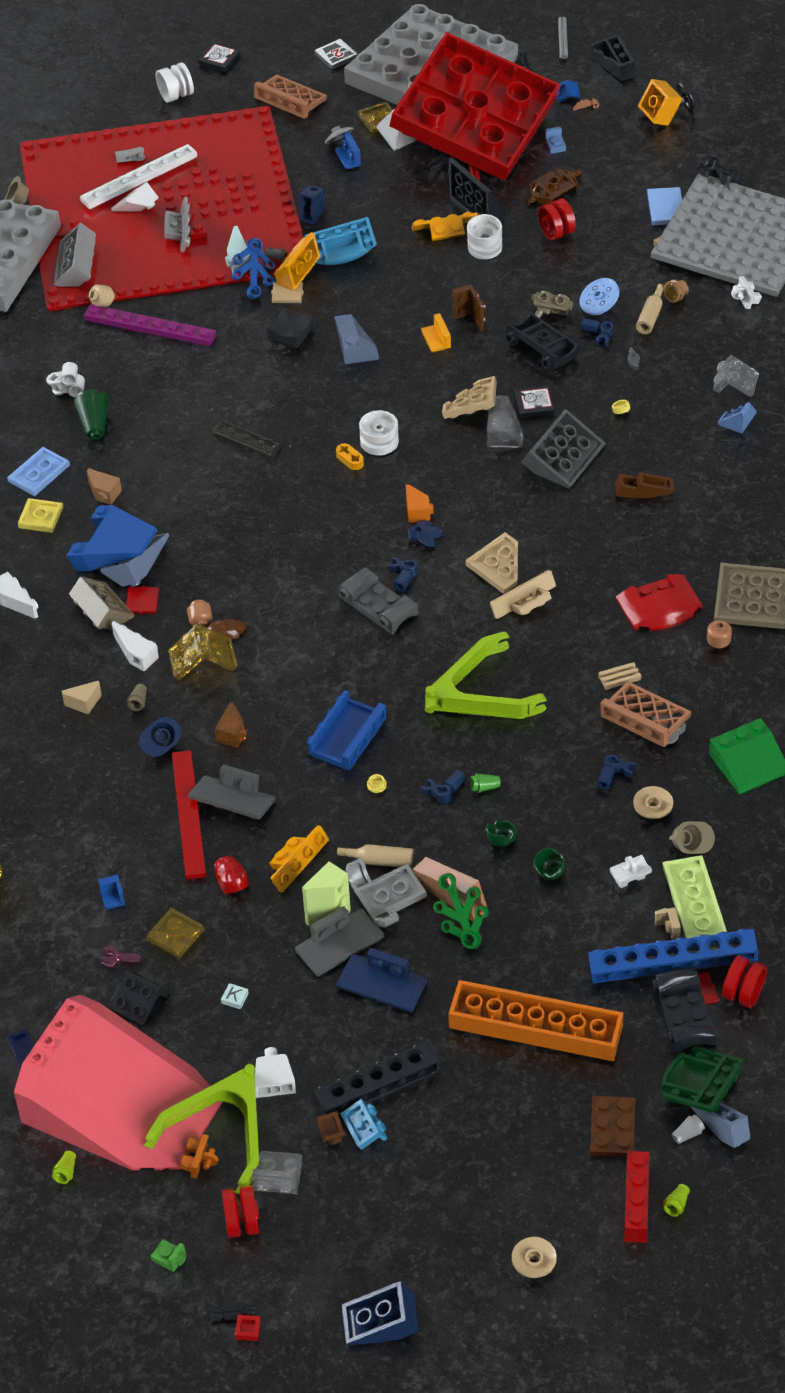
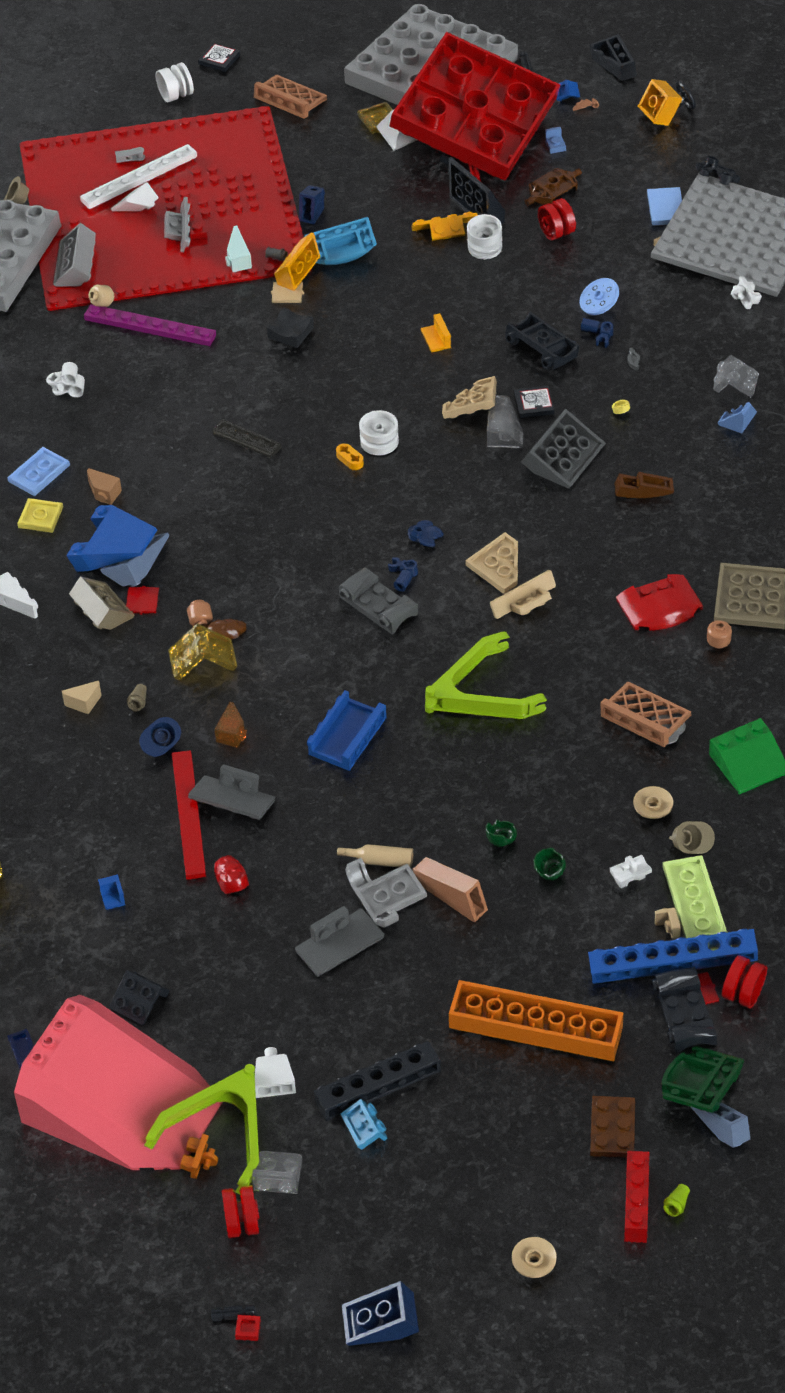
lime cone [52,1151,76,1184] -> none
dark green cone [74,389,109,440] -> none
clear pink bar [101,945,140,967] -> none
white slope [112,621,159,671] -> none
clear yellow plate [147,908,204,958] -> none
bright green bracket [151,1239,186,1272] -> none
light aqua tile [221,983,249,1009] -> none
blue plant [232,238,275,299] -> none
light orange bracket [269,825,329,892] -> none
yellowish green slope [302,862,351,926] -> none
tile [315,39,357,70] -> none
reddish brown bracket [316,1111,346,1145] -> none
light grey dish [325,126,354,144] -> none
sand blue wedge [334,314,379,364] -> none
blue bracket [335,132,361,169] -> none
dark blue bracket [336,948,428,1013] -> none
light yellow plate [367,774,387,793] -> none
orange slope [406,485,434,523] -> none
dark blue bar [421,770,466,804] -> none
green plant [433,873,489,949] -> none
reddish brown bracket [452,284,486,331] -> none
bright green cone [470,773,500,793] -> none
dark tan brick [531,291,573,318] -> none
light grey axle [558,17,568,59] -> none
dark blue bar [597,754,636,790] -> none
tan tile [599,662,641,690] -> none
tan piece [636,284,664,334] -> none
medium nougat piece [663,280,688,303] -> none
light grey cone [671,1114,705,1144] -> none

